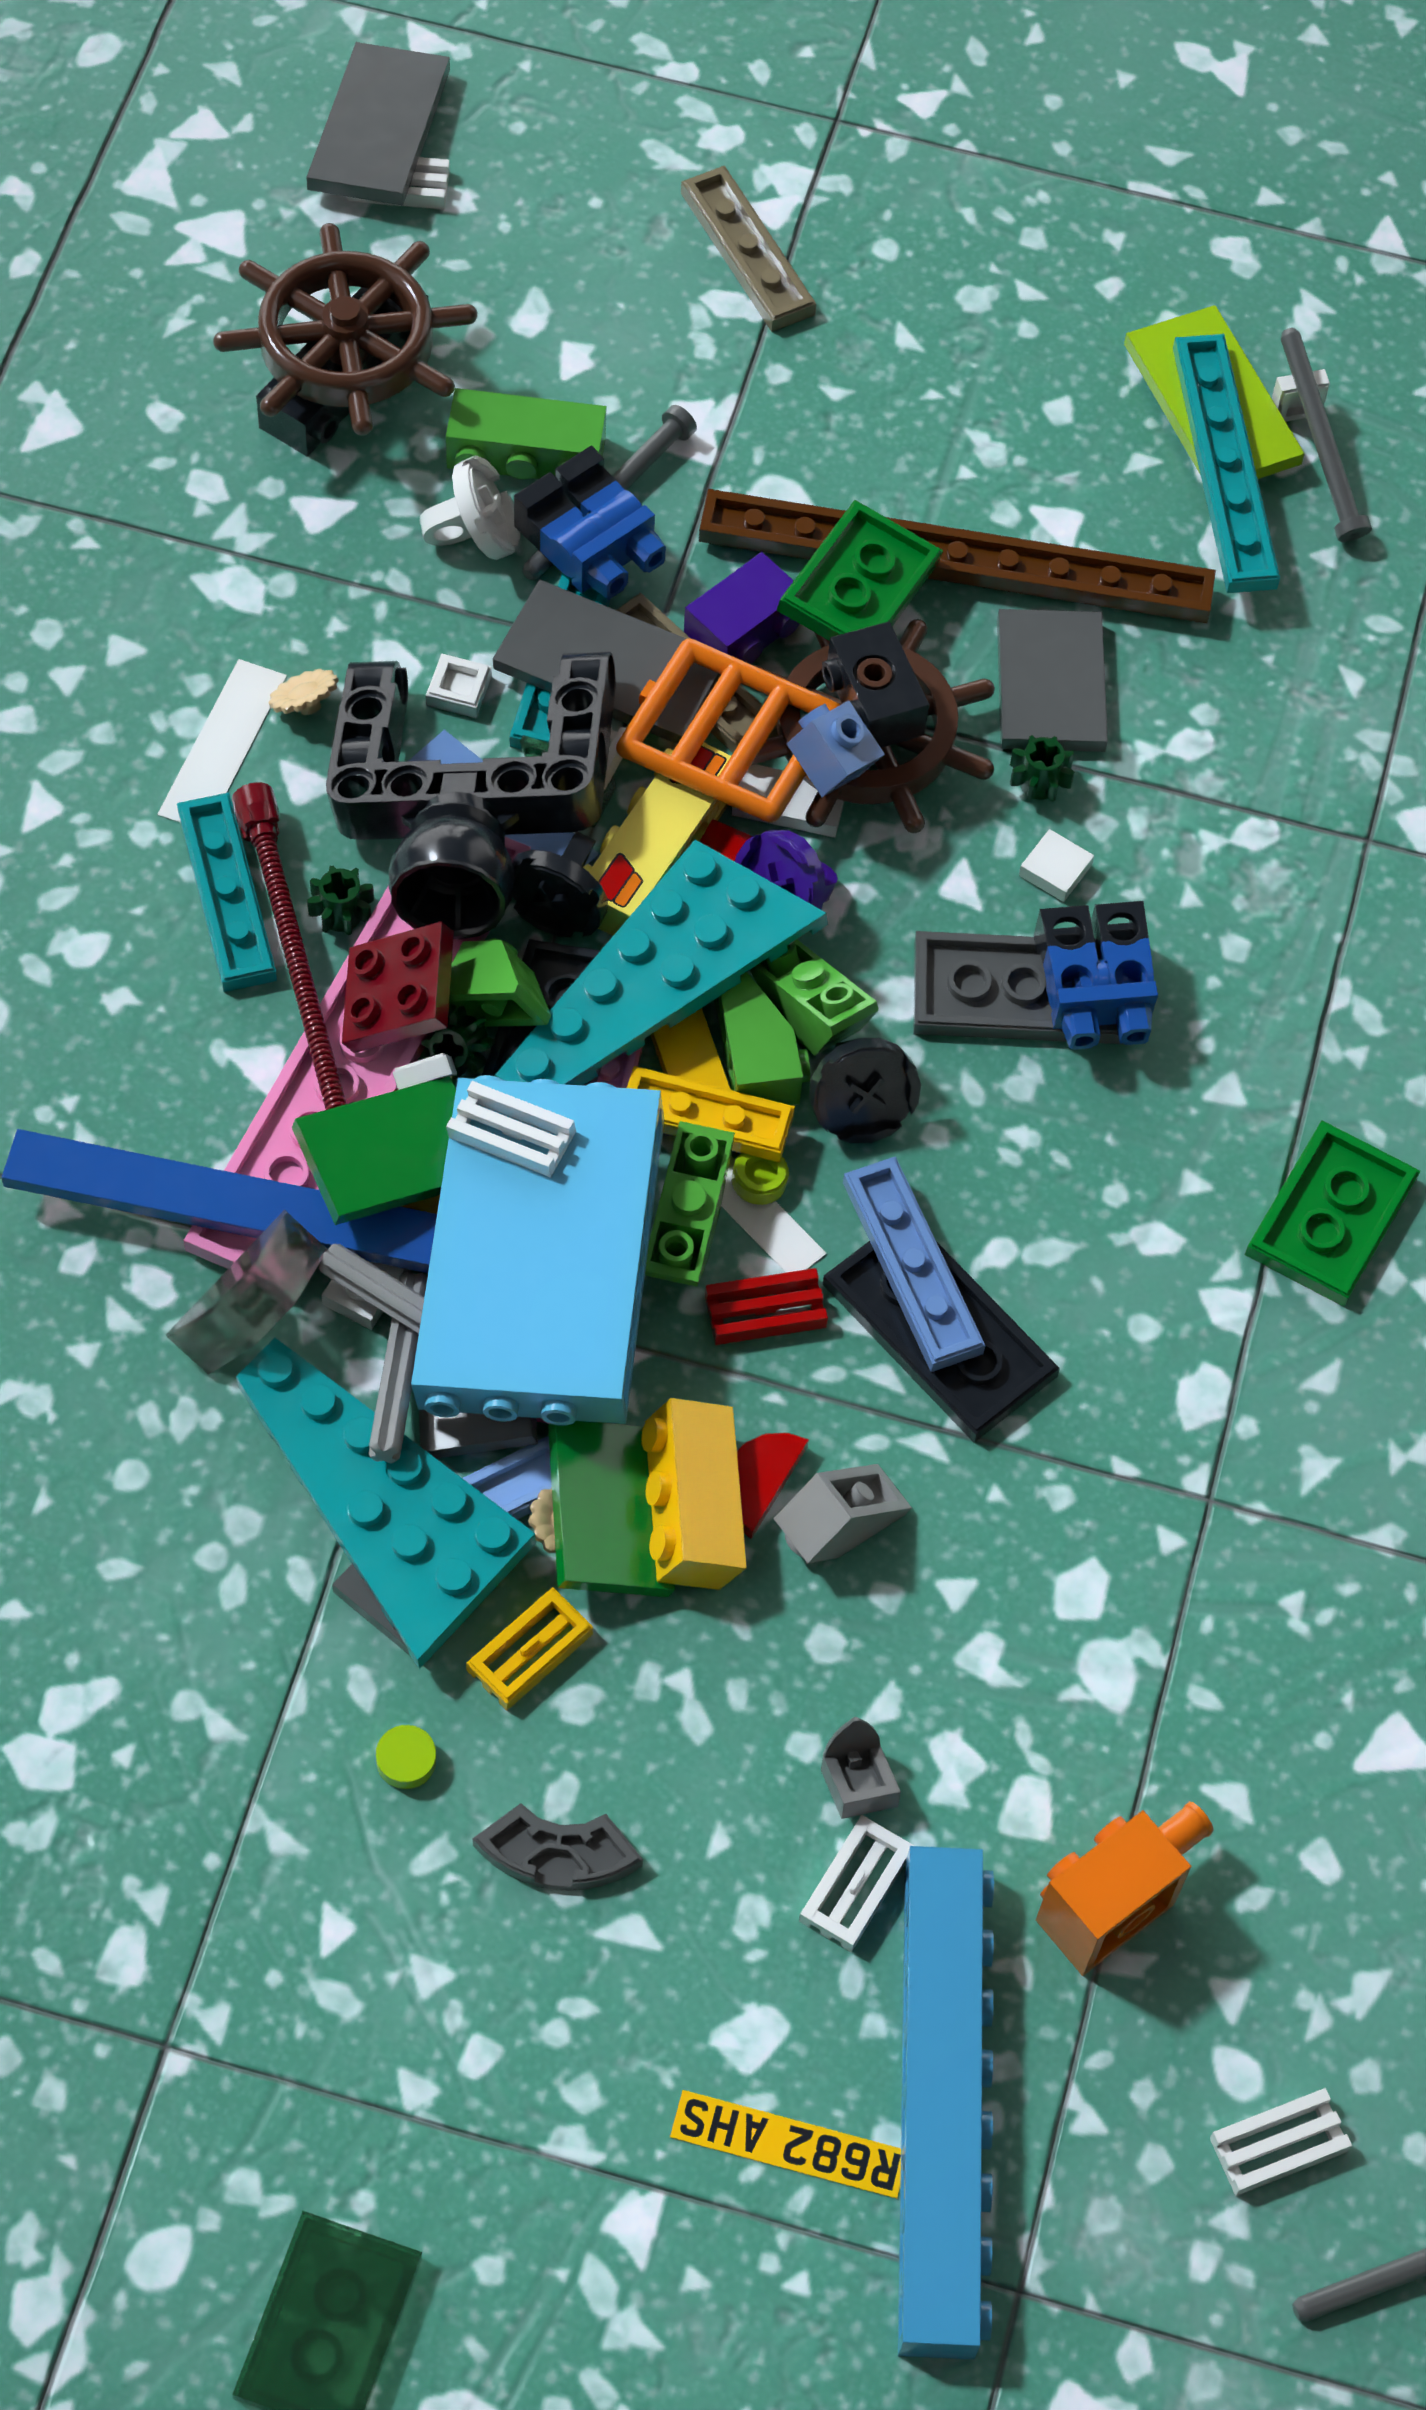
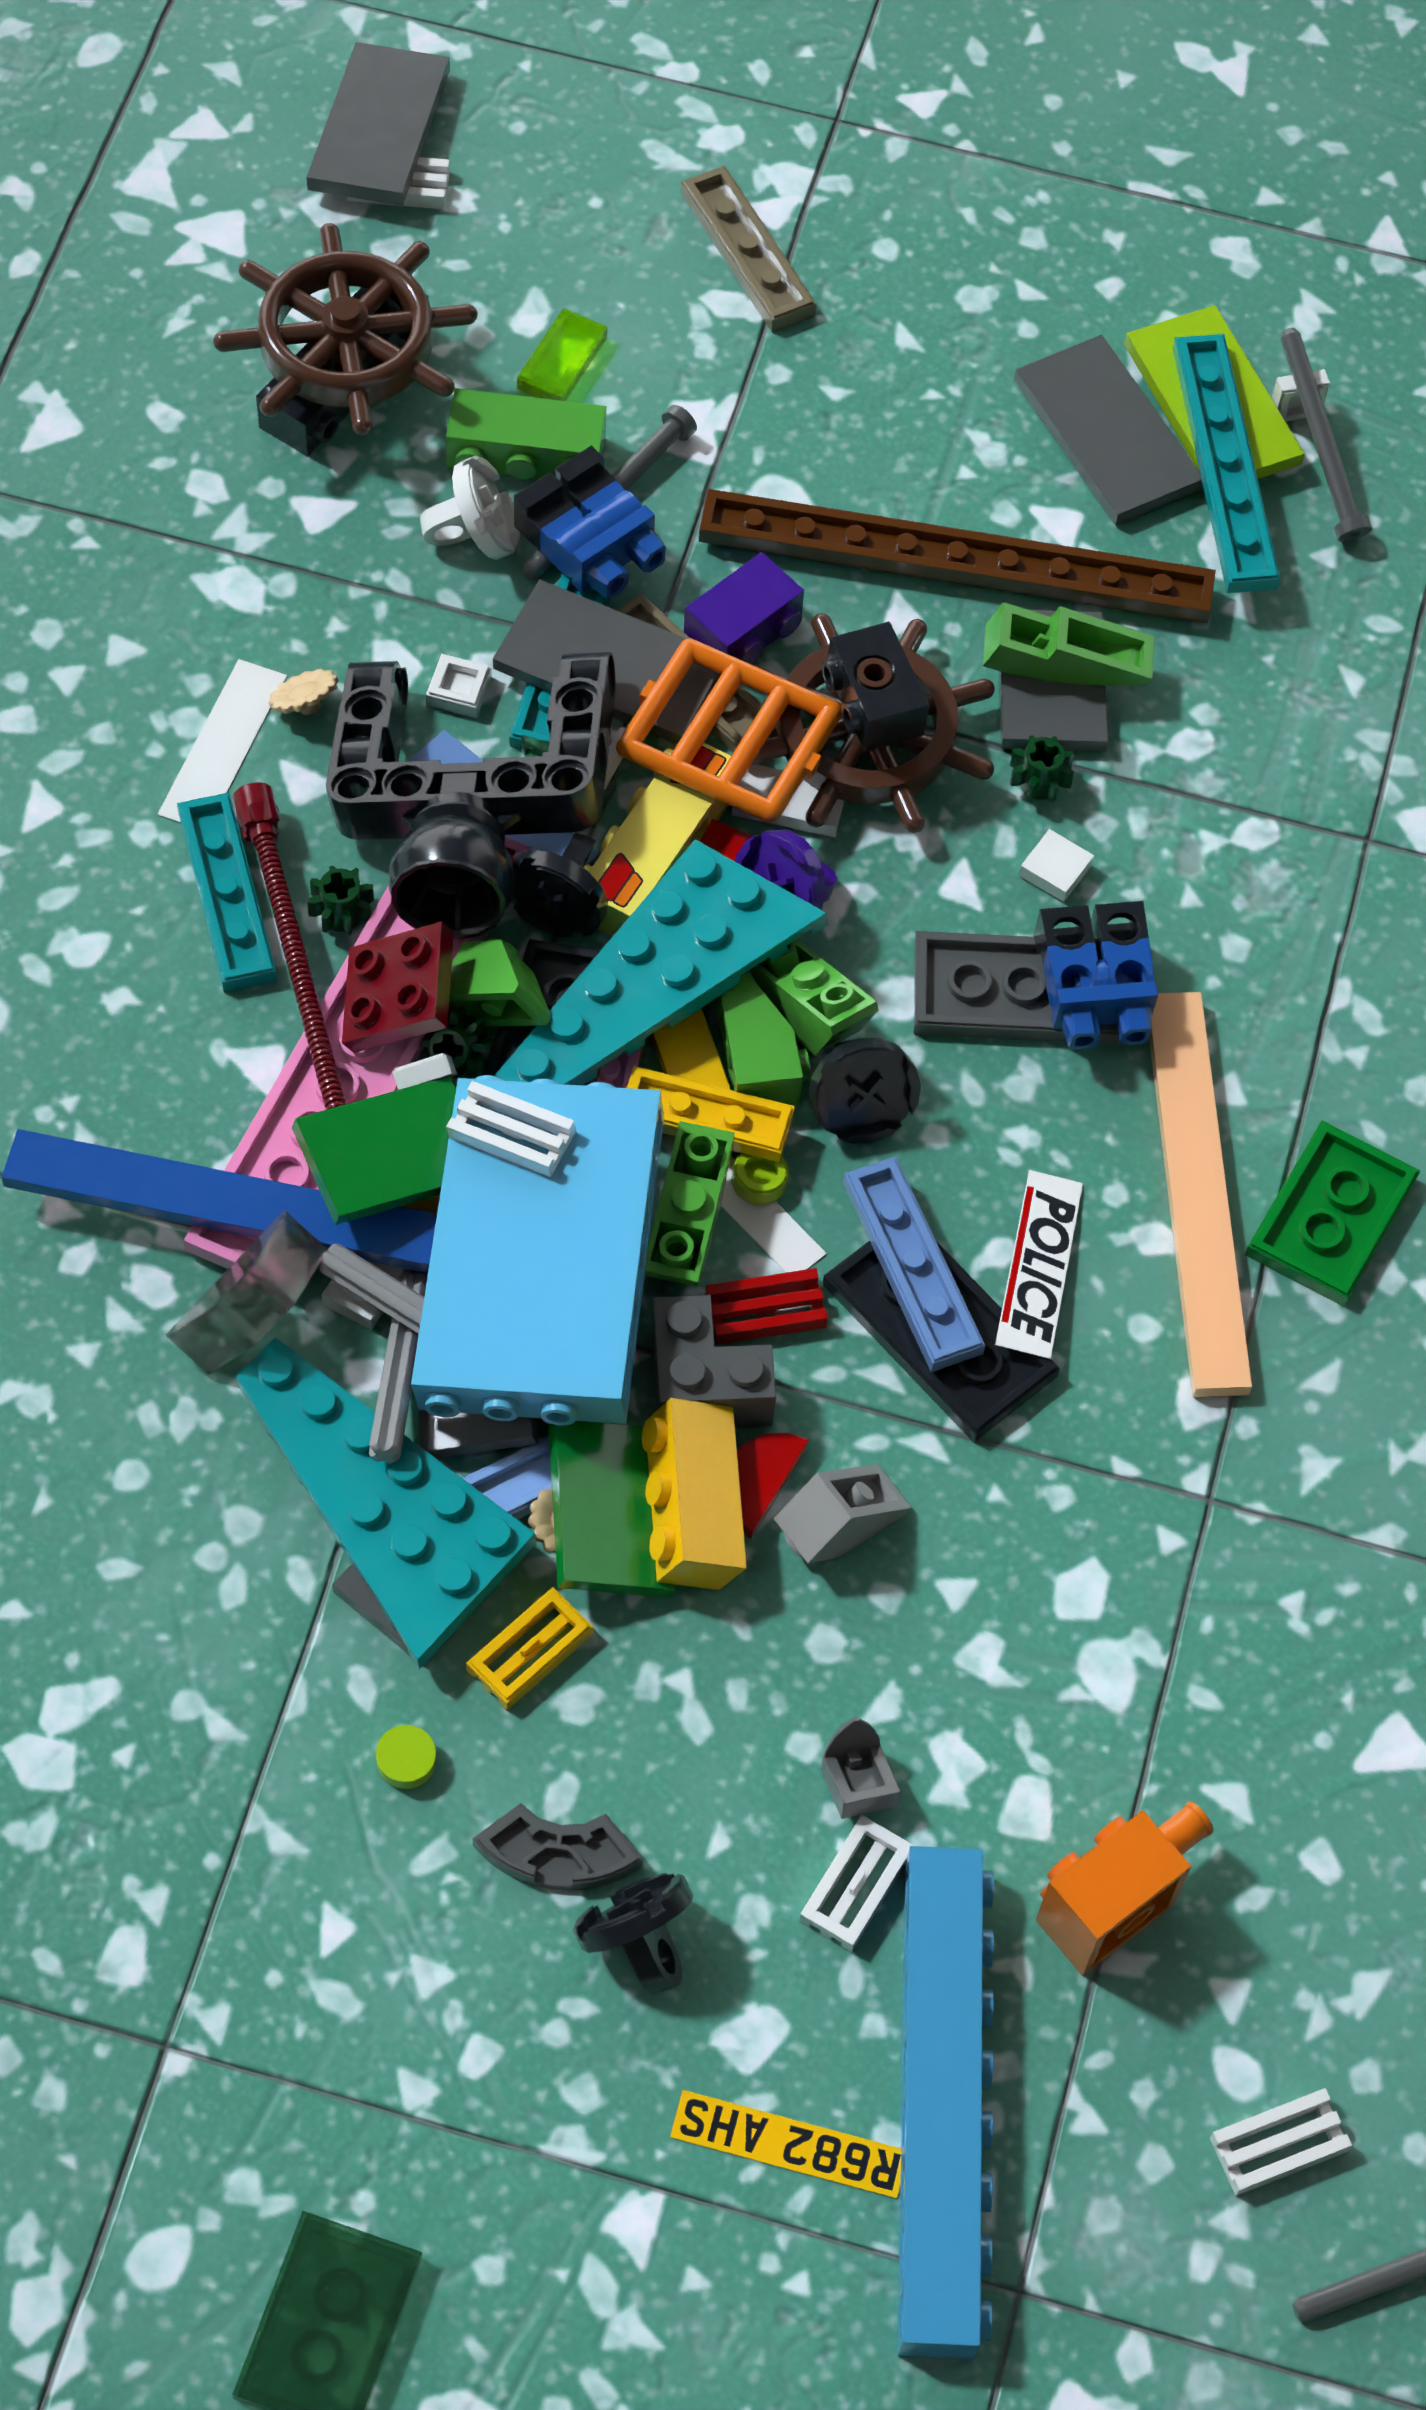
green tile [777,500,943,641] -> none
medium blue brick [787,701,885,797] -> none
none -> clear neon green tile [517,308,608,401]
none -> black tile [573,1873,694,1994]
none -> dark grey brick [651,1295,776,1428]
none -> bright green slope [982,602,1154,686]
none -> sticker [995,1170,1083,1359]
none -> dark grey tile [1014,335,1203,526]
none -> light nougat tile [1149,992,1252,1397]

